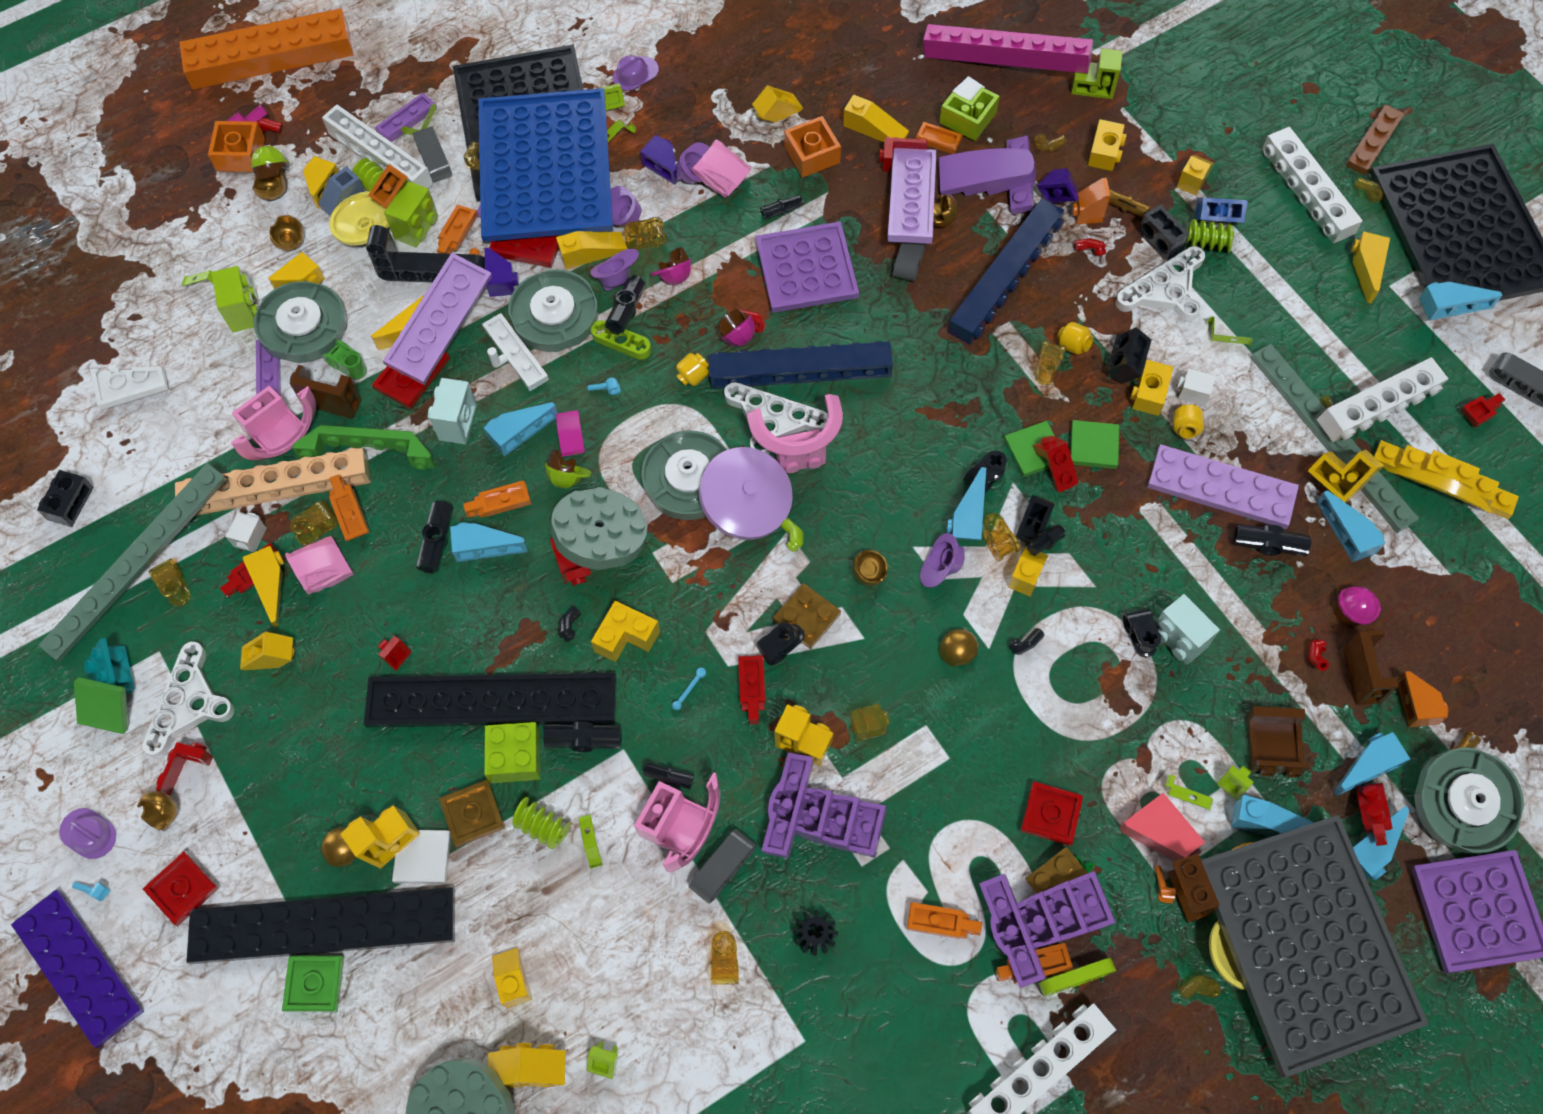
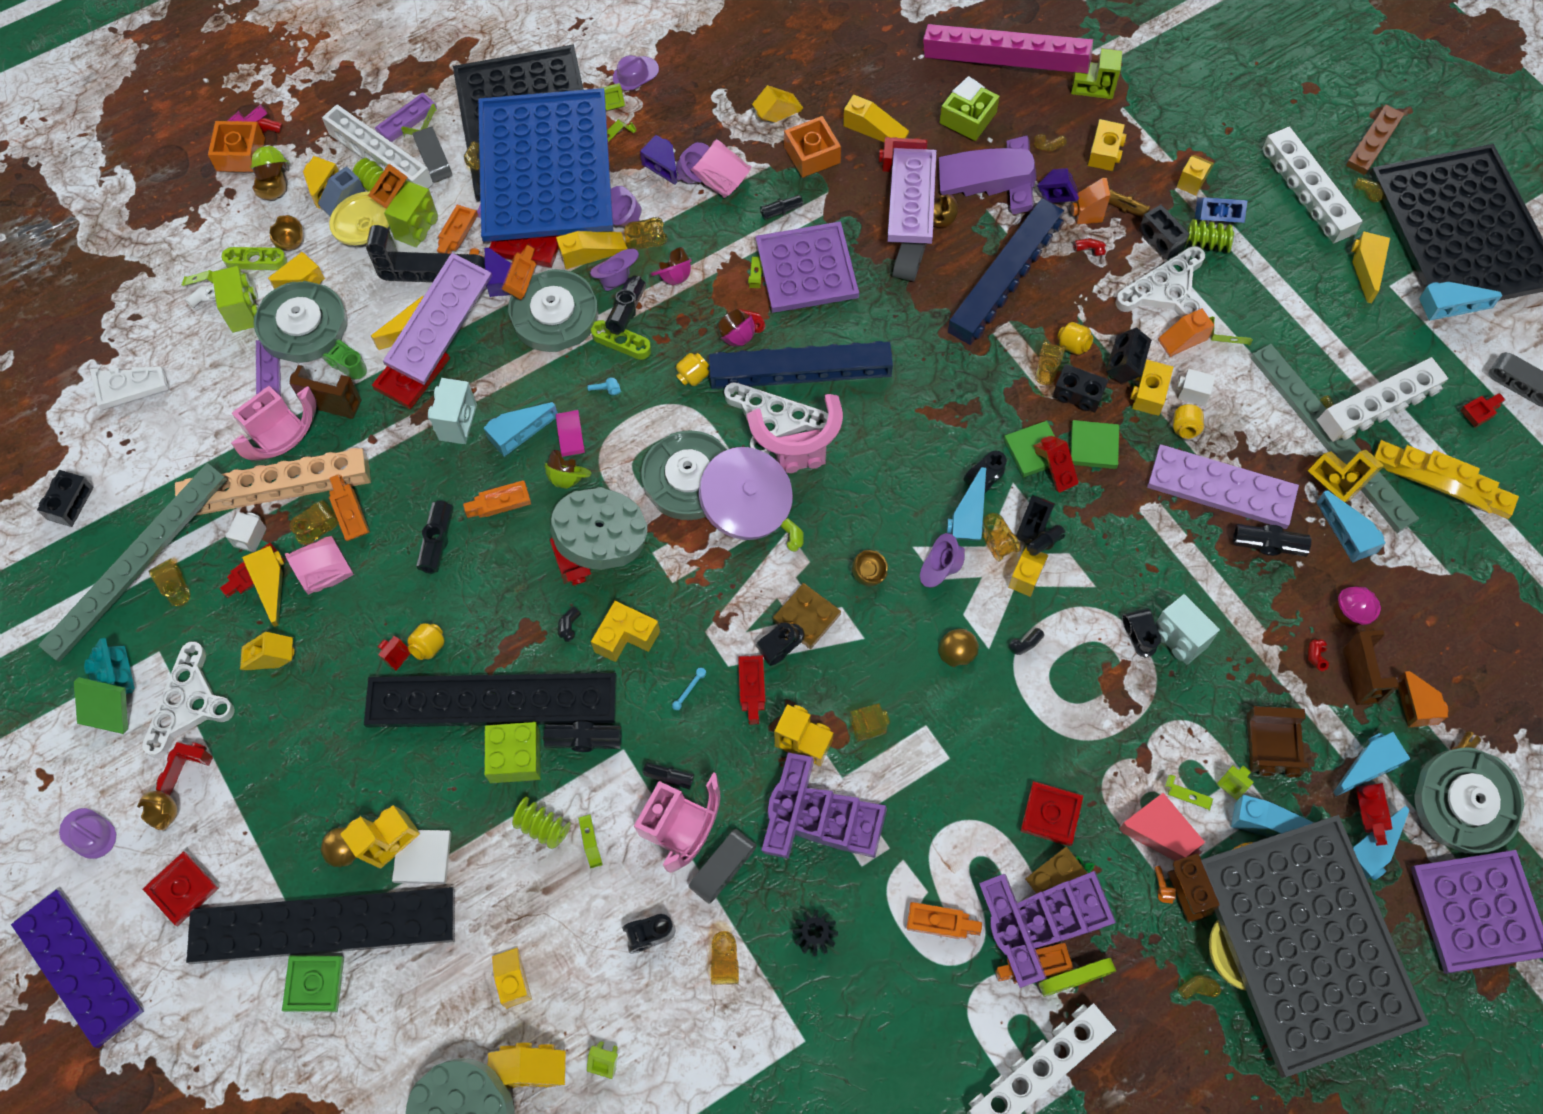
medium azure hand [72,882,110,901] -> none
orange brick [179,8,354,90] -> none
bright green slope [292,425,435,470] -> none
pearl gold plate [439,779,505,848] -> none
medium azure slope [450,522,528,562] -> none
white plate [482,313,549,391] -> none
orange tile [916,122,963,154] -> none
none -> white arm [185,286,216,308]
none -> lime beam [221,247,287,270]
none -> yellow head [407,623,445,660]
none -> orange hinge [501,245,536,300]
none -> black piece [622,914,676,954]
none -> lime piece [748,256,762,288]
none -> black brick [1052,364,1109,413]
none -> orange slope [1158,308,1215,357]

